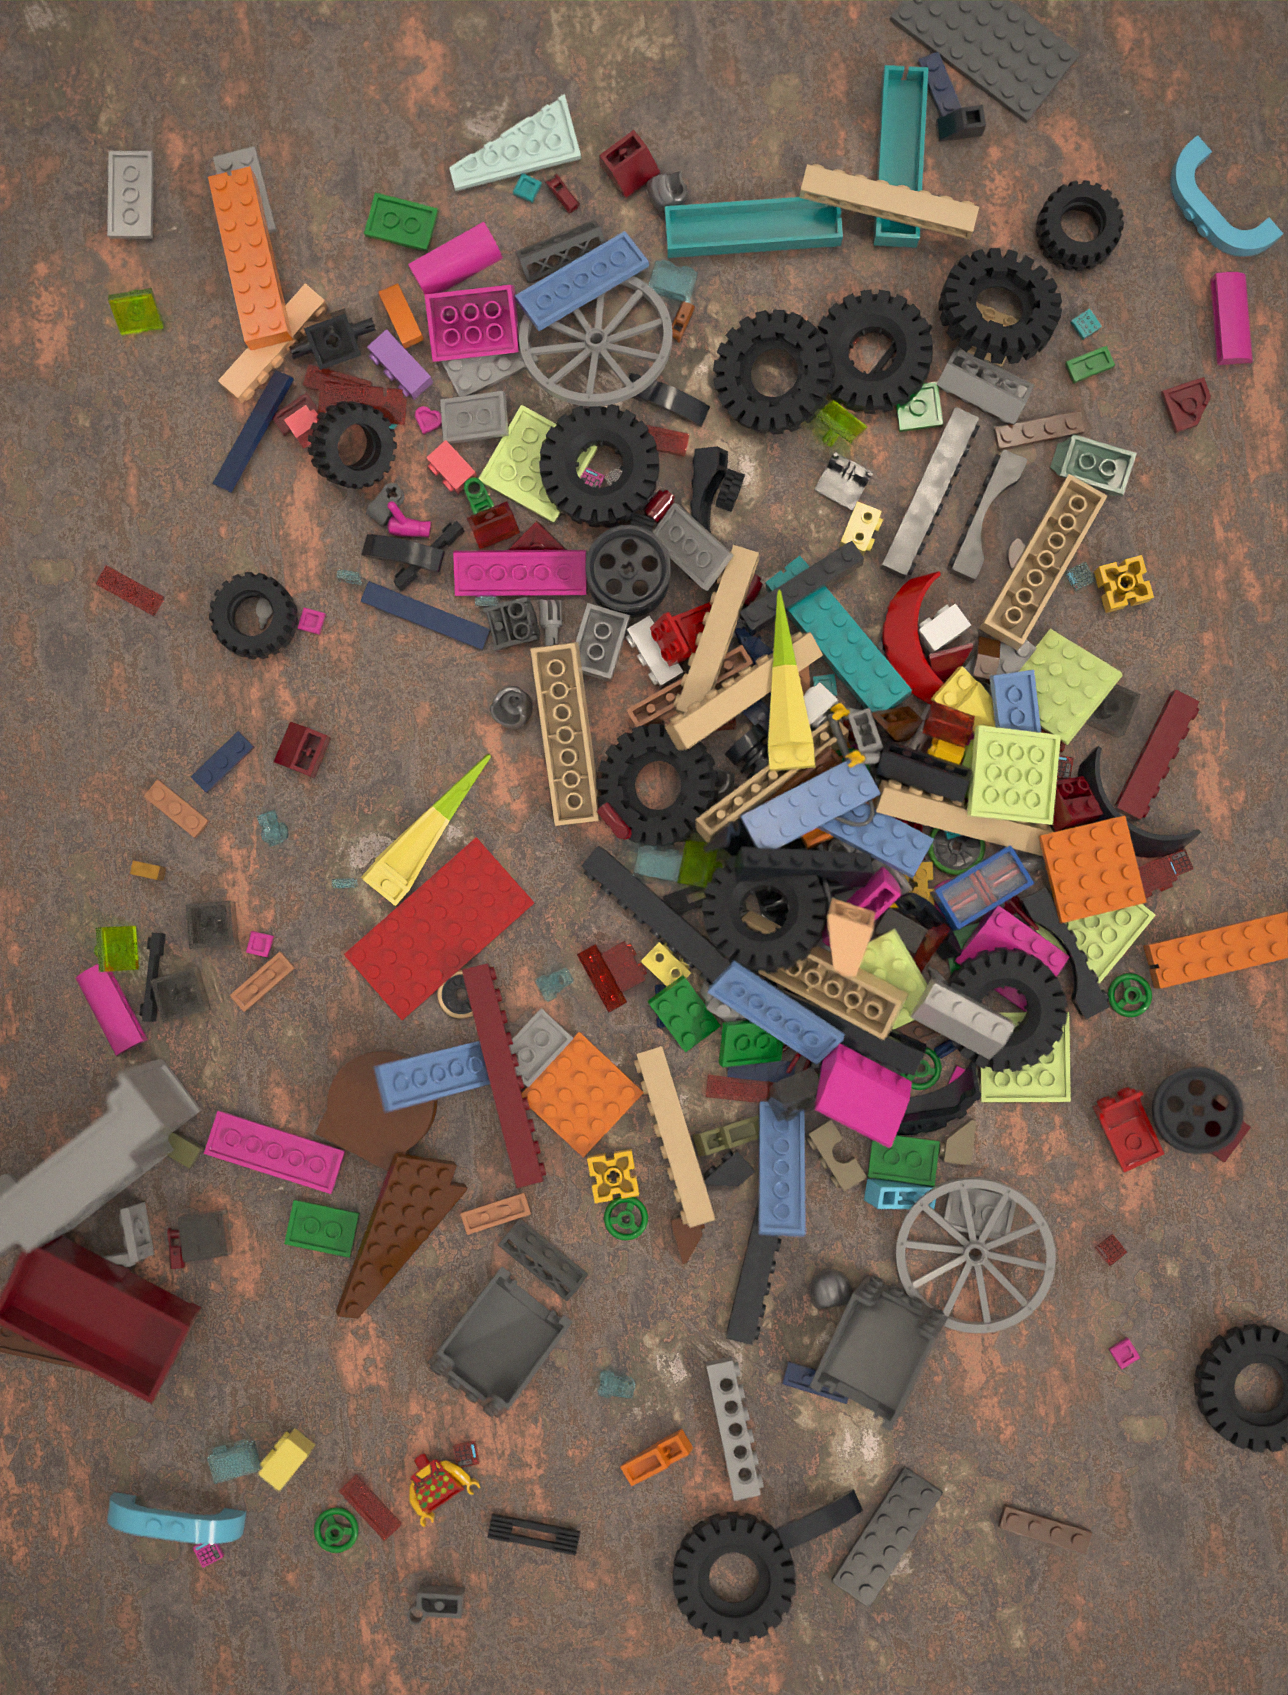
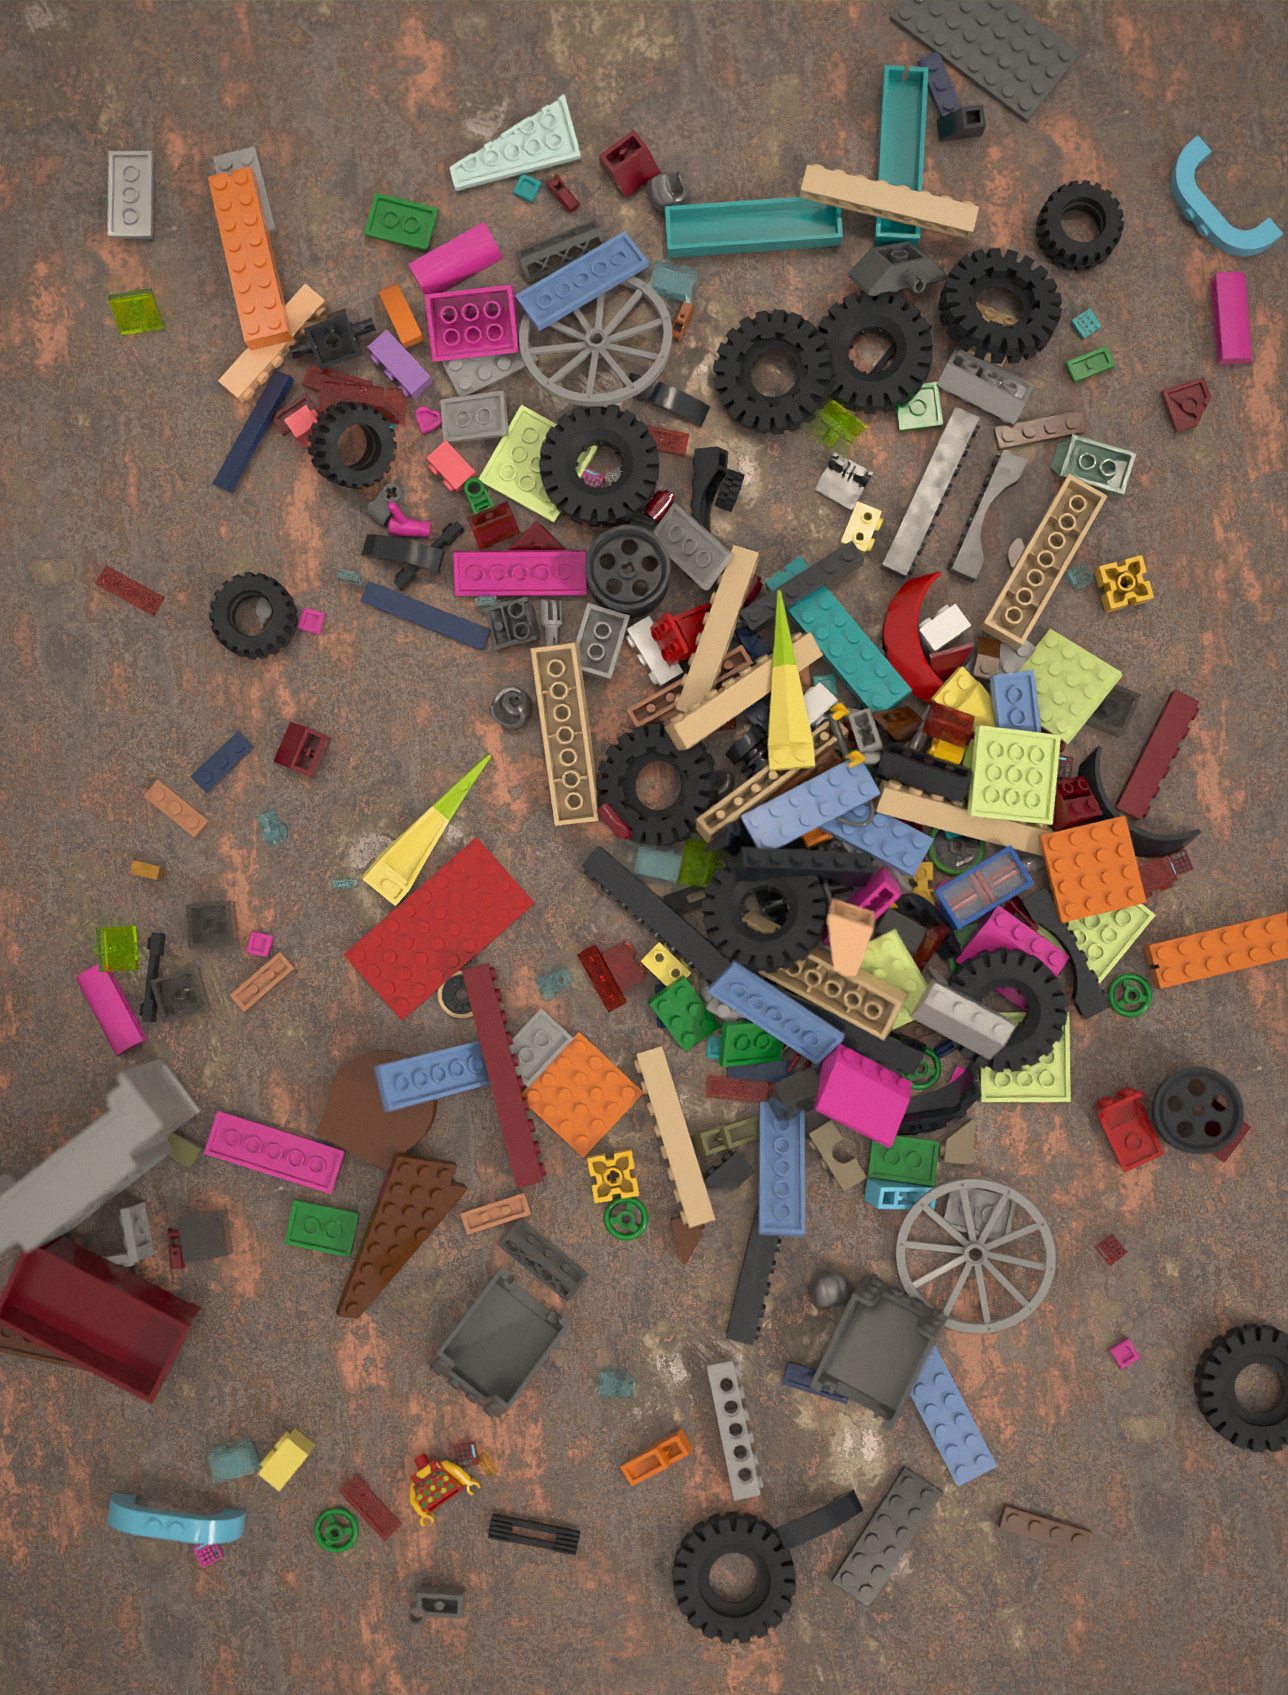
none -> clear yellow tile [478,1451,498,1476]
none -> teal tile [706,1035,721,1059]
none -> dark grey slope [849,241,947,296]
none -> medium blue plate [910,1345,997,1487]

